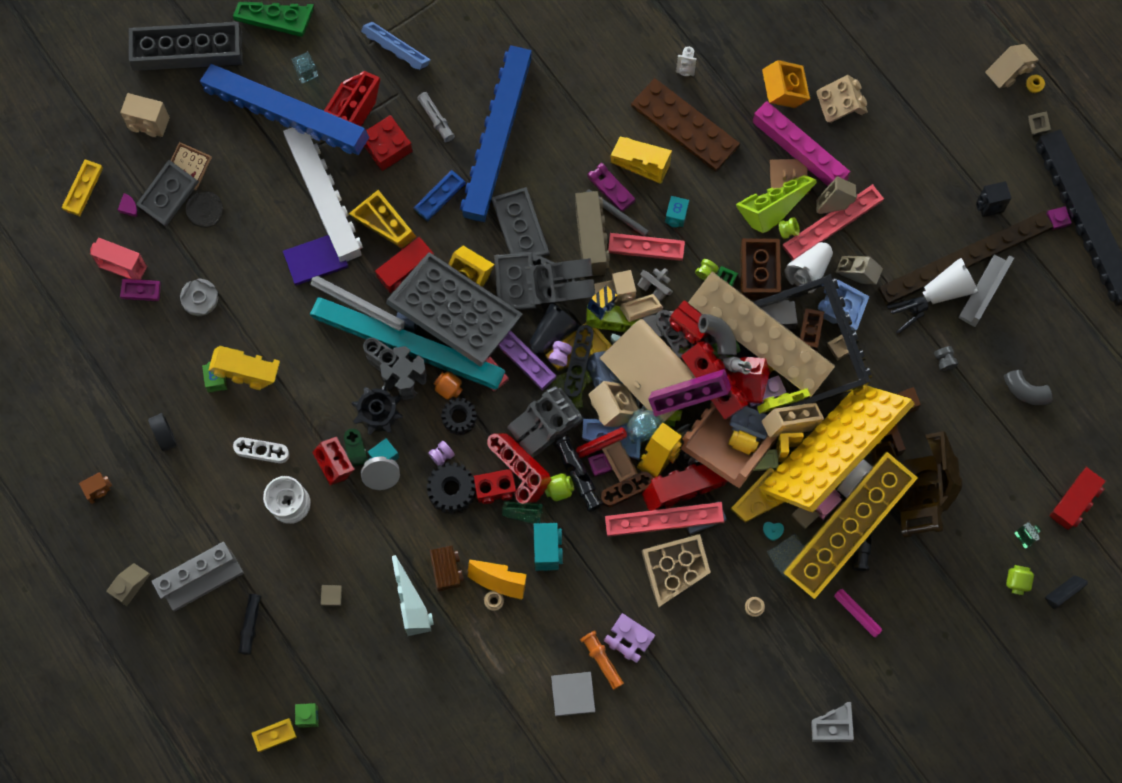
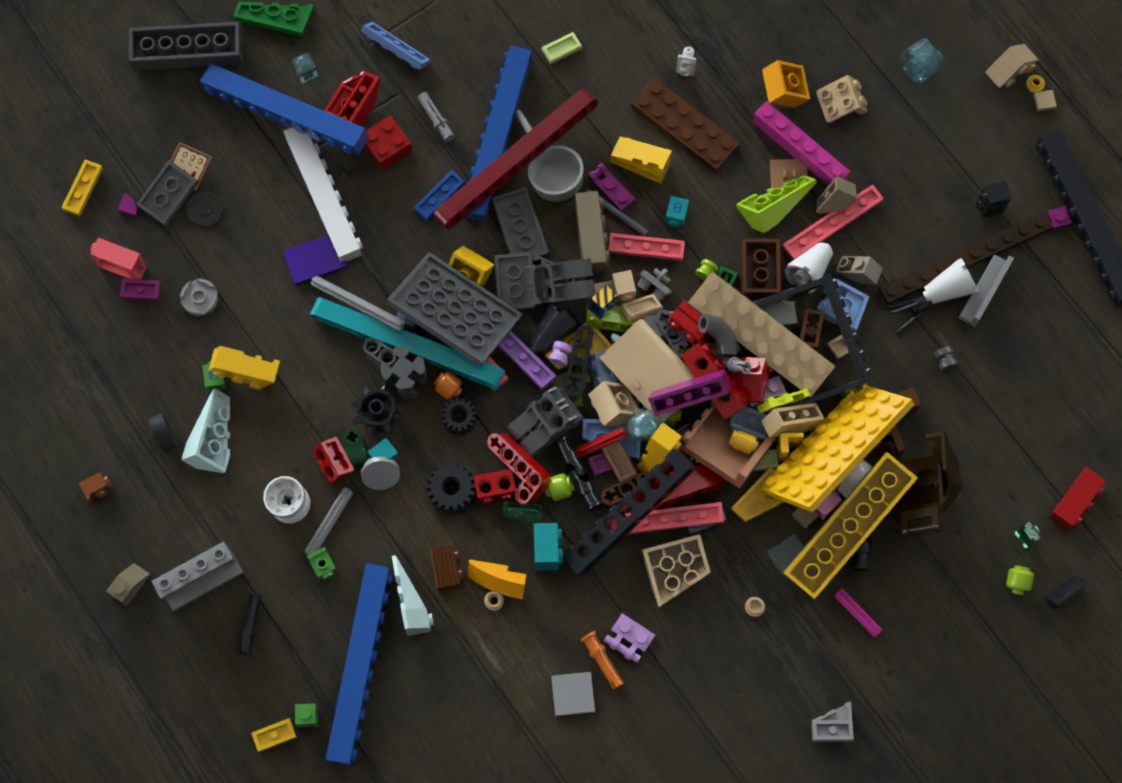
tan brick [120,93,170,137] -> none
white beam [233,437,290,463] -> none
dark tan tile [321,585,342,606] -> none
yellow wedge [349,190,416,248] -> none
red brick [375,237,434,293] -> none
lavender wheel [428,441,455,466] -> none
teal piece [763,522,784,541] -> none
lime wheel [779,217,800,239] -> none
dark grey cylinder [1003,370,1052,405] -> none
dark tan brick [1028,111,1051,136] -> none
none -> light aqua wedge [181,389,230,473]
none -> light grey axle [305,487,353,555]
none -> bright green brick [307,547,337,580]
none -> blue brick [326,563,393,766]
none -> dark red beam [433,89,598,230]
none -> light grey piece [515,110,584,202]
none -> yellowish green tile [541,32,582,65]
none -> black brick [563,449,697,576]
none -> clear light blue brick [899,38,943,83]
none -> tan tile [1033,90,1057,112]

